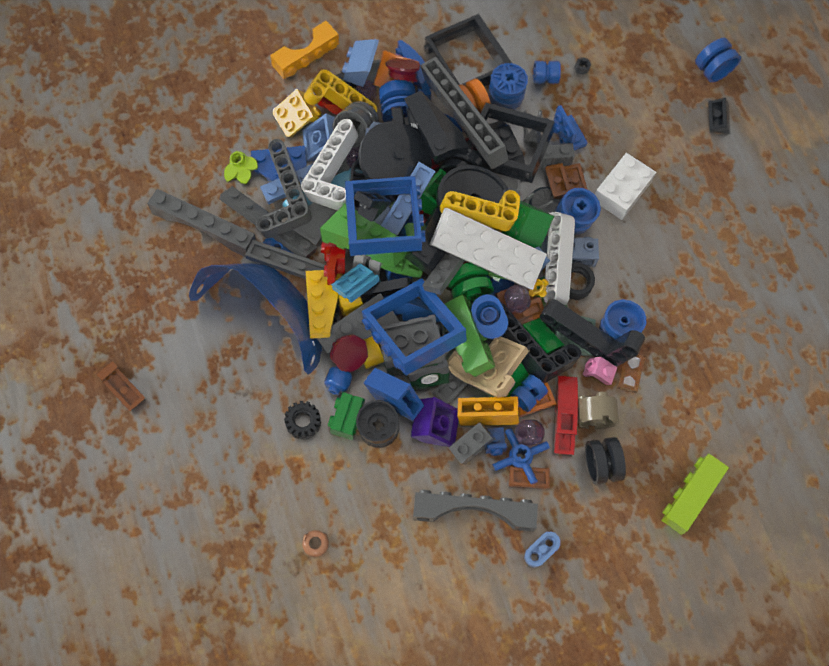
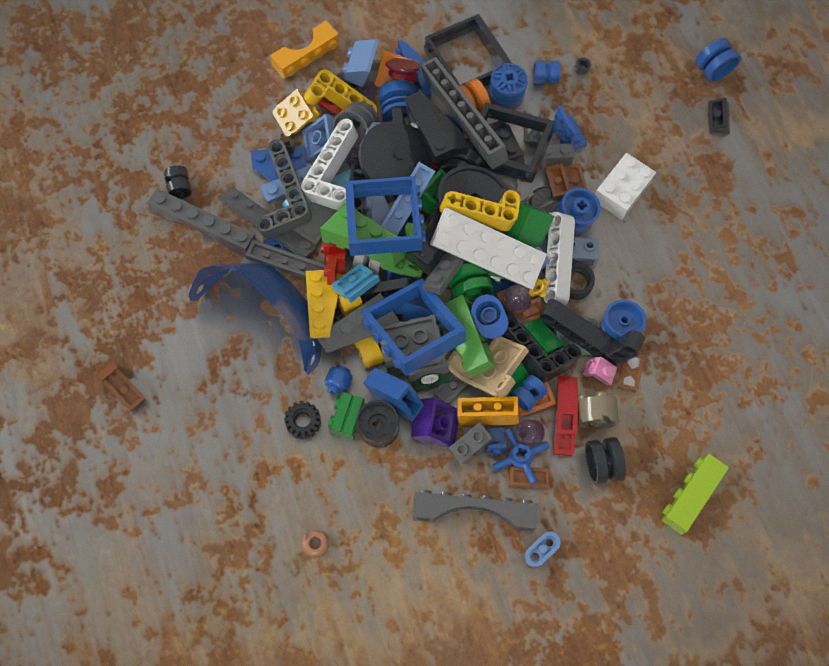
lime plate [224,151,258,184] -> none
dark red hat [330,334,368,372] -> none
black slope [354,191,392,222] -> none
none -> black wheel [163,165,192,199]
none -> black plate [276,133,296,154]

